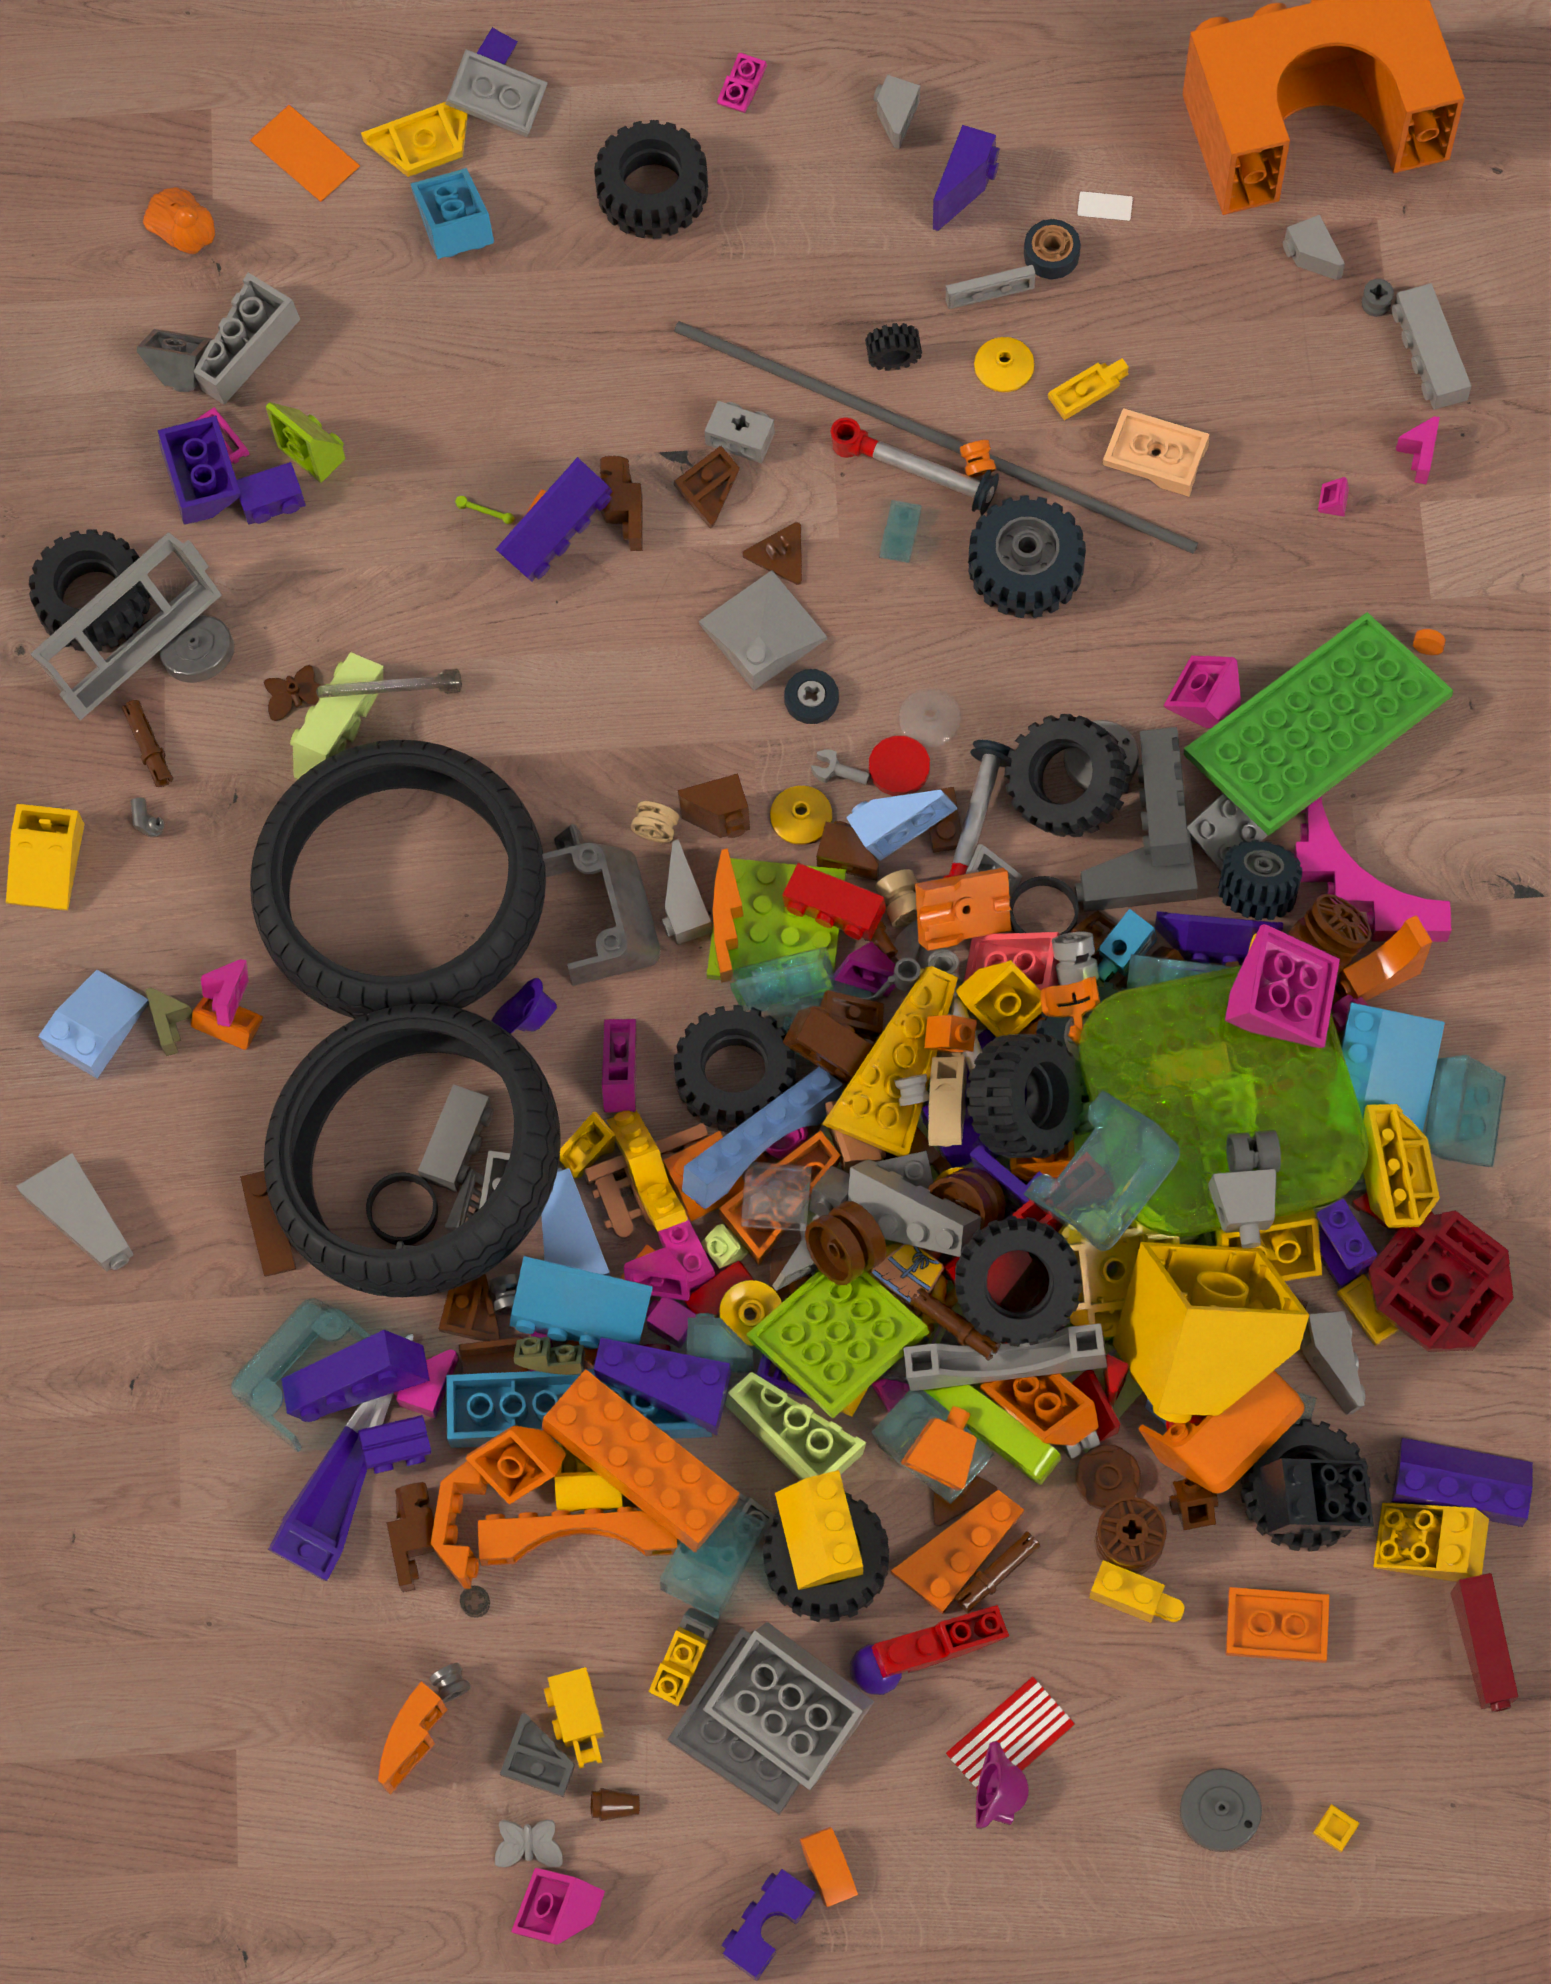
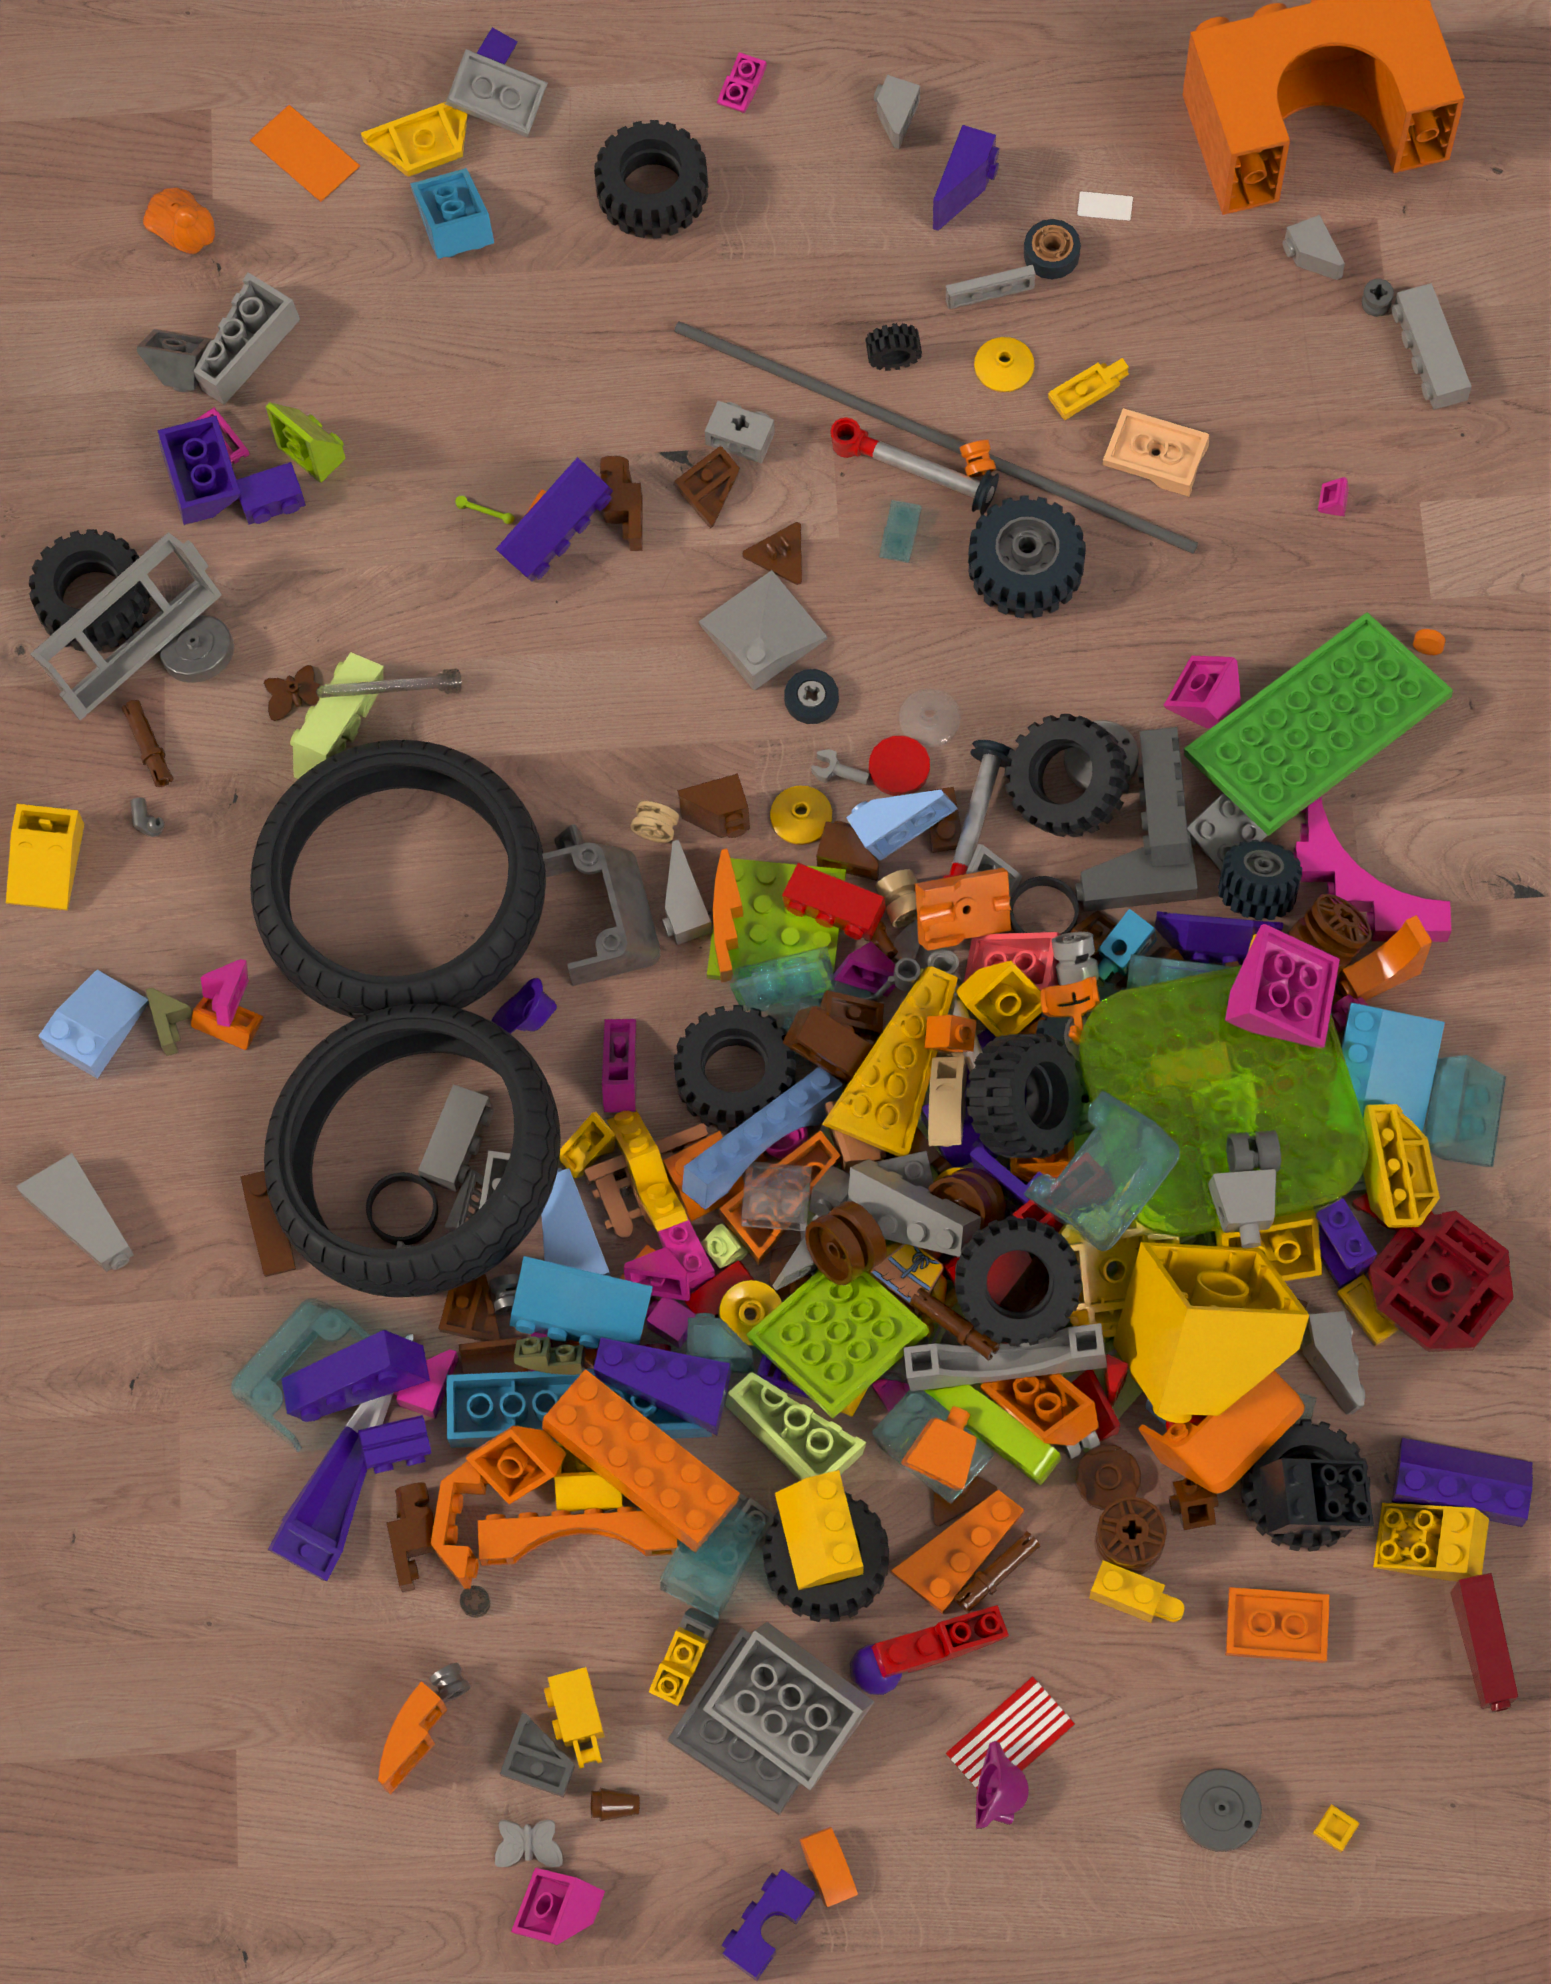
light grey wheel [895,1074,930,1106] -> none
dark pink slope [1396,416,1440,484] -> none

